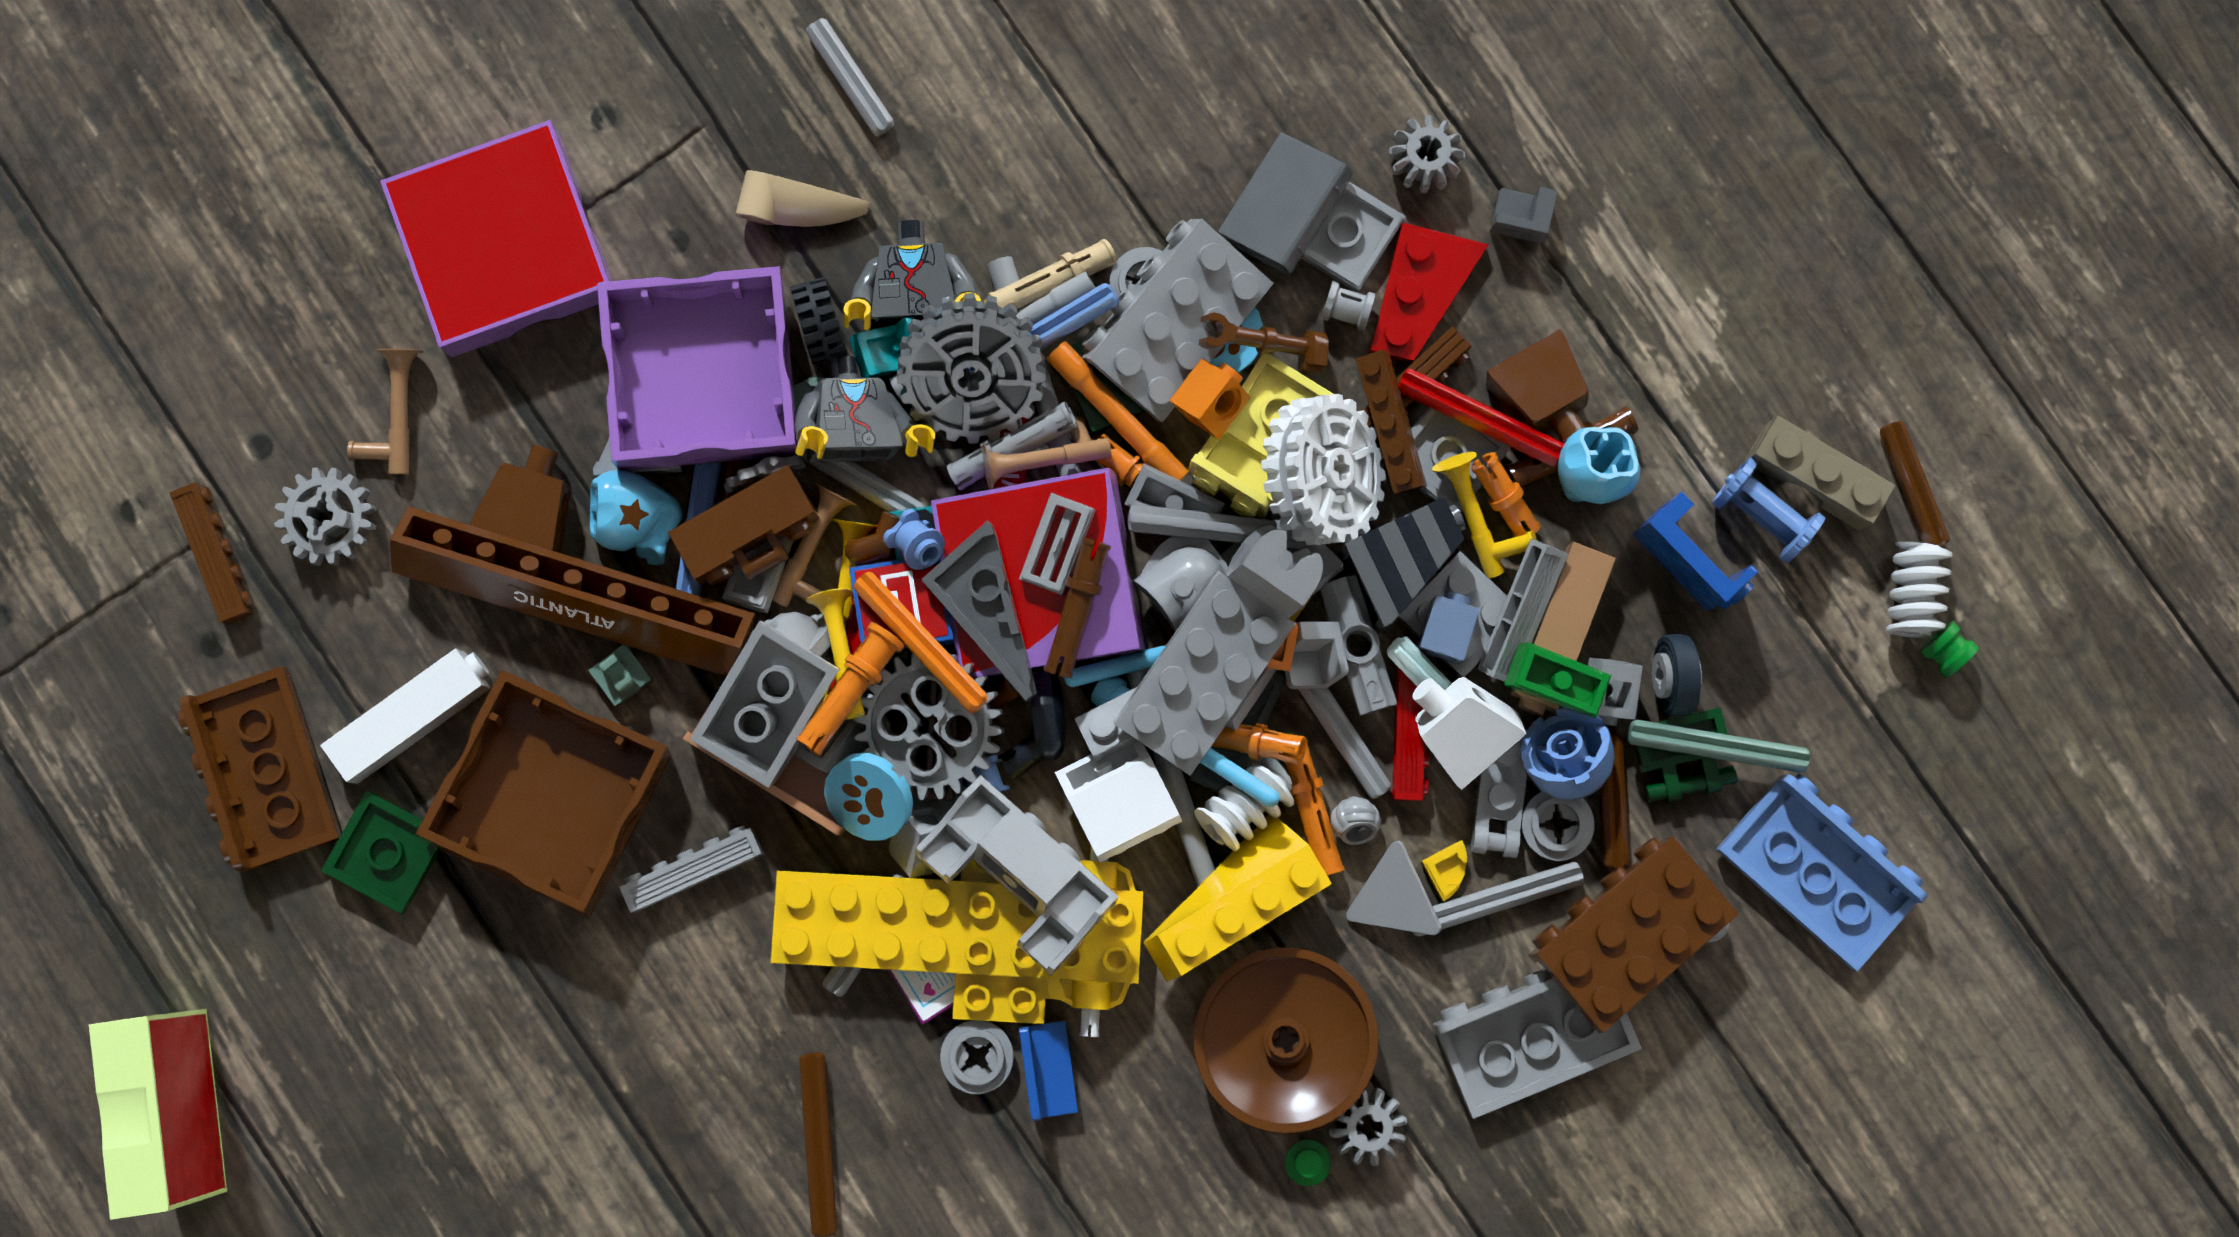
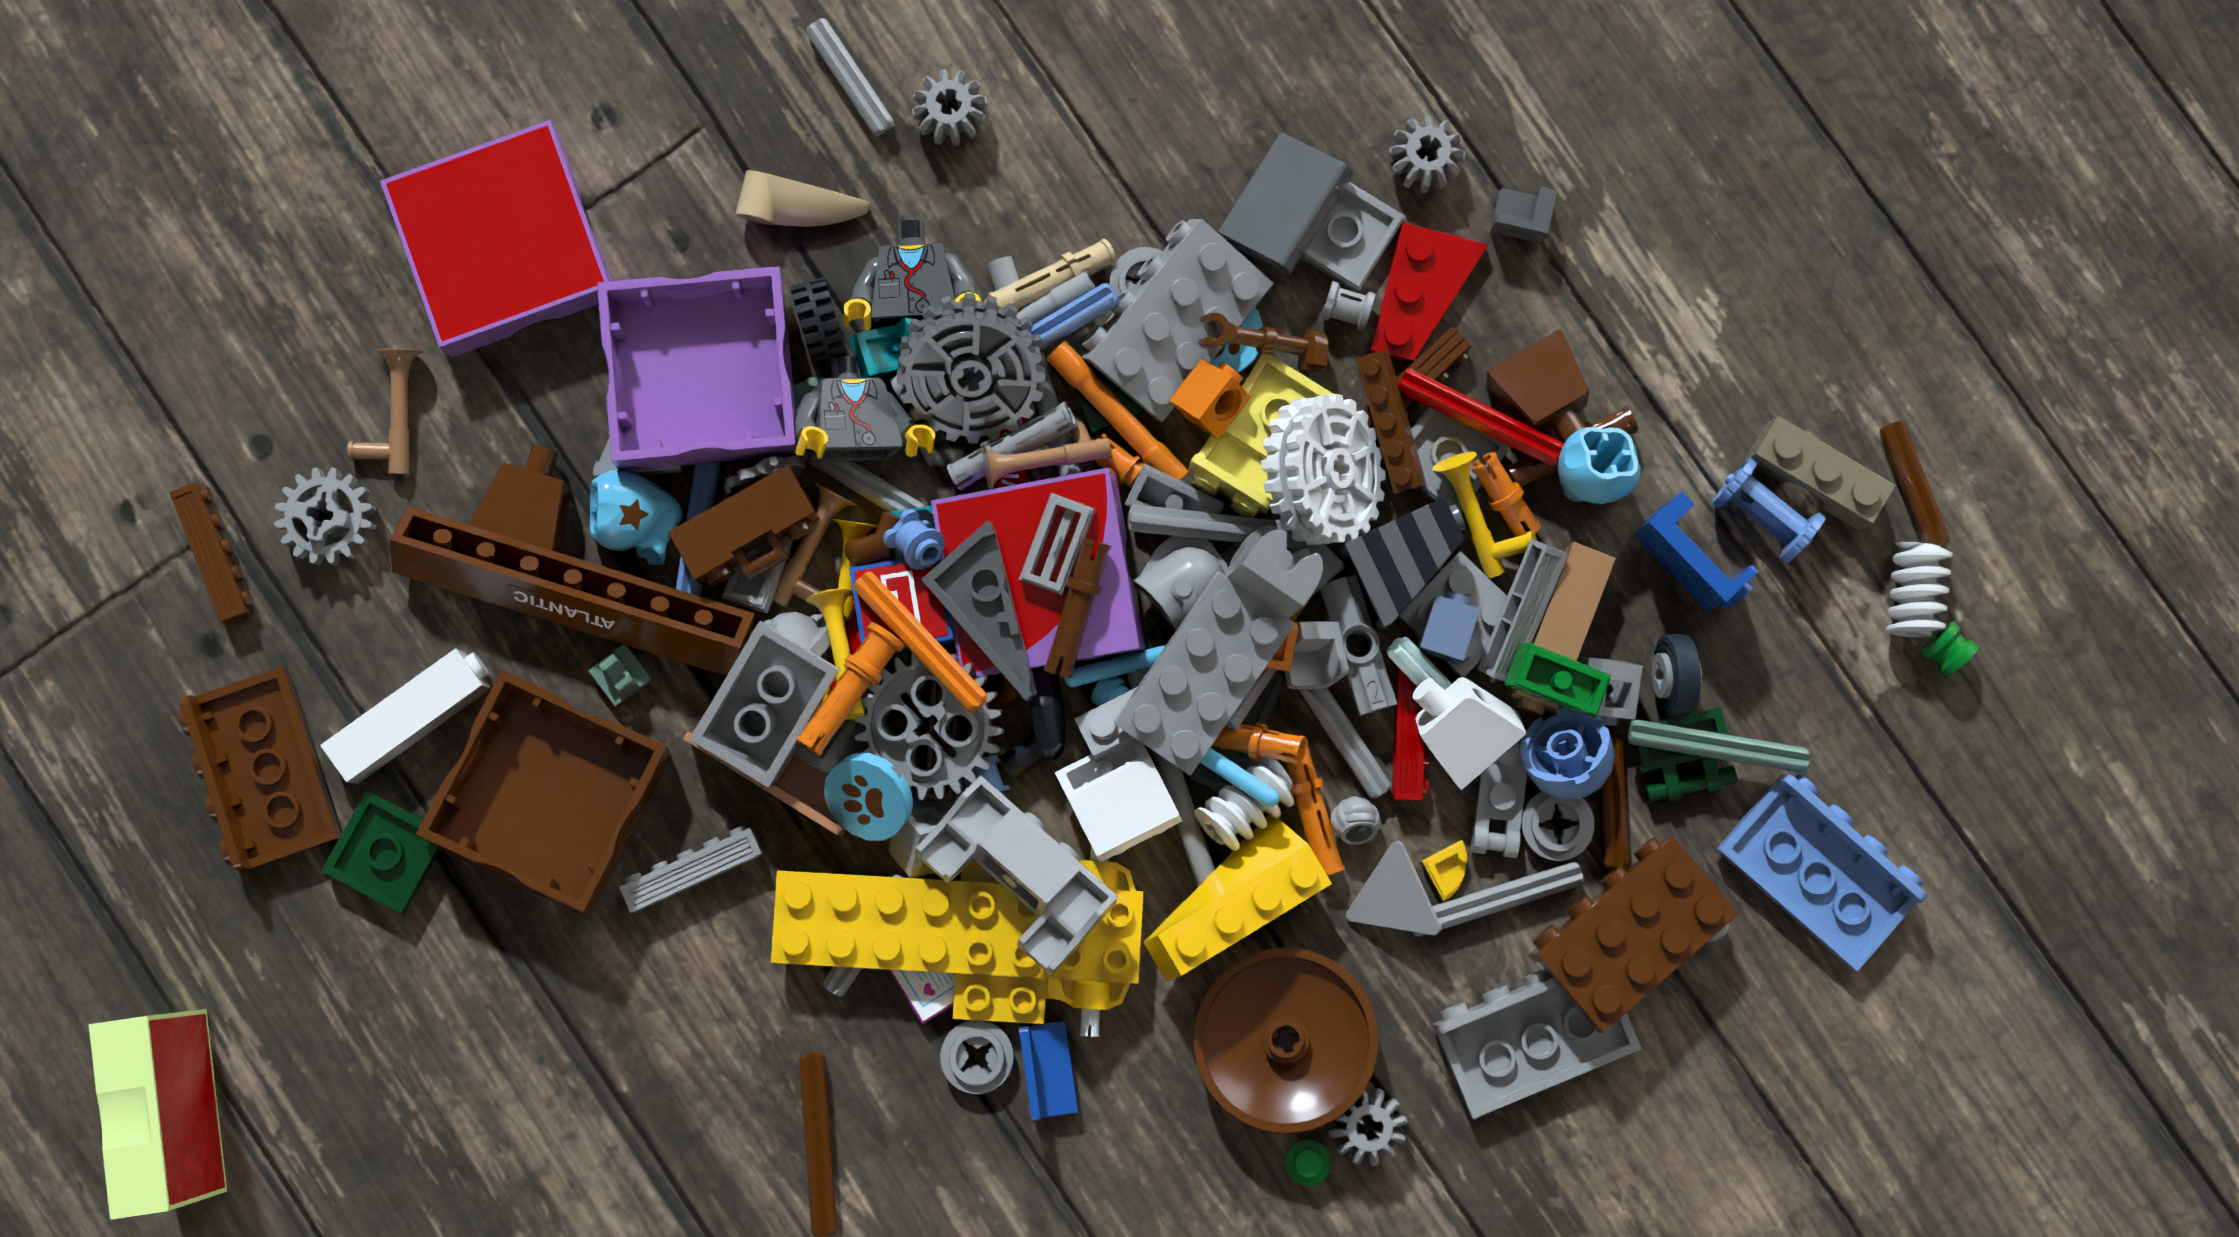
none -> light grey gear [912,69,987,146]

